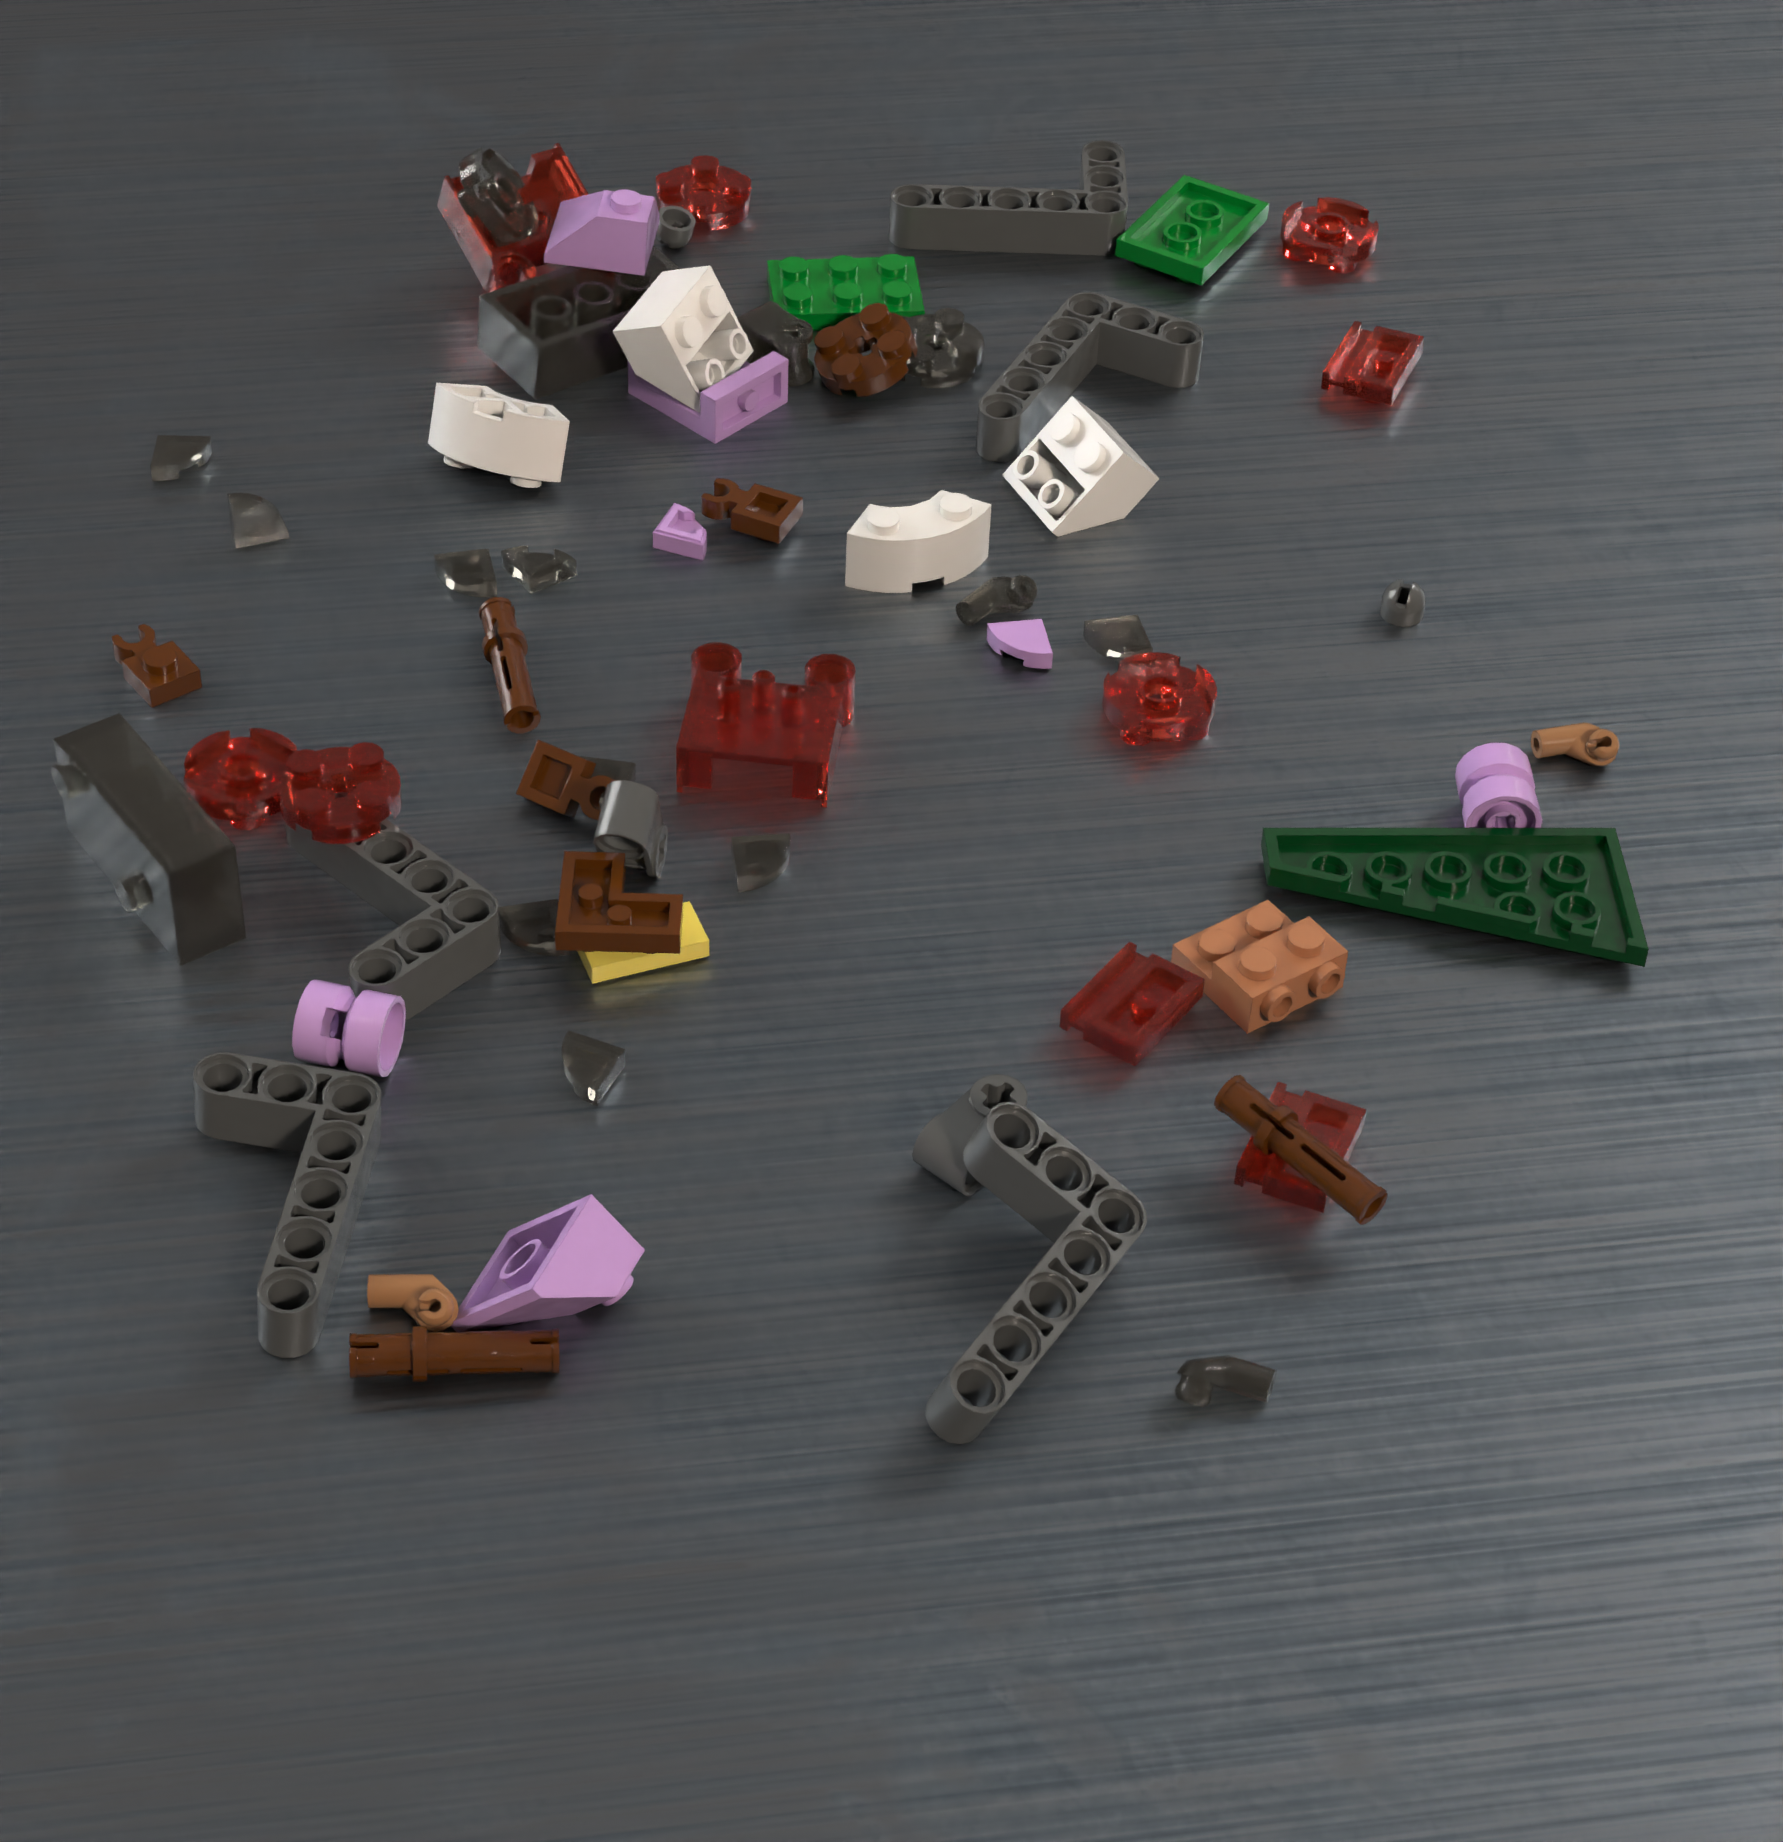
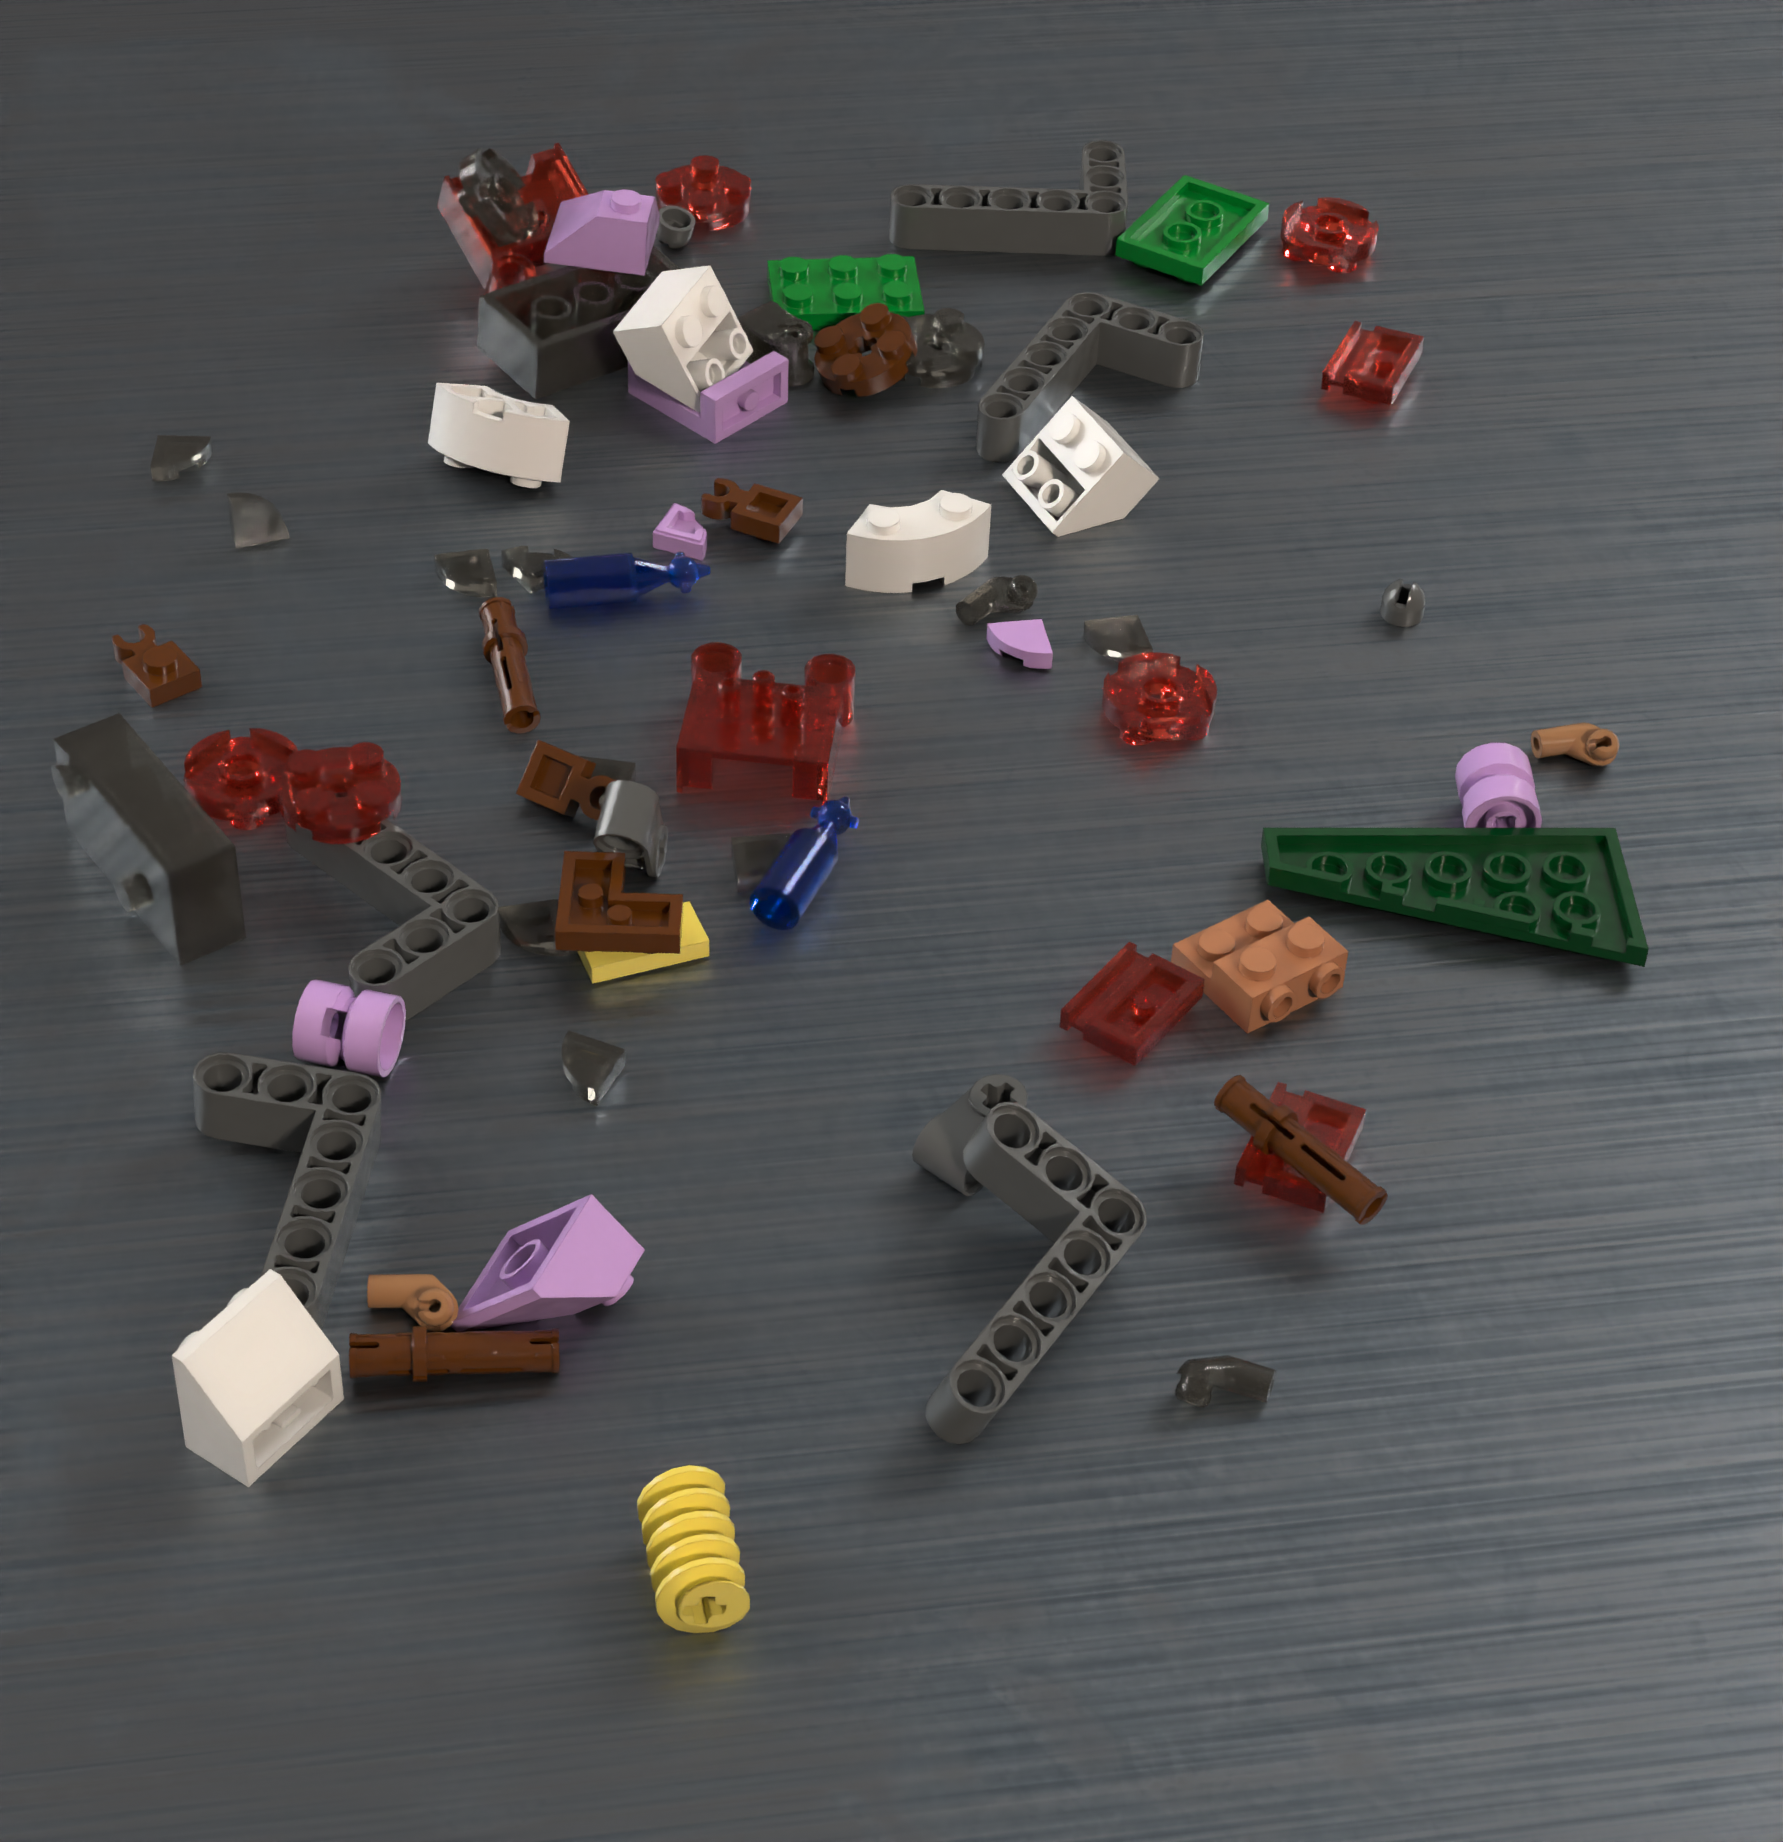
none -> white slope [172,1269,344,1487]
none -> clear blue wheel [543,552,711,610]
none -> light yellow piece [637,1465,750,1633]
none -> clear blue wheel [750,796,859,930]

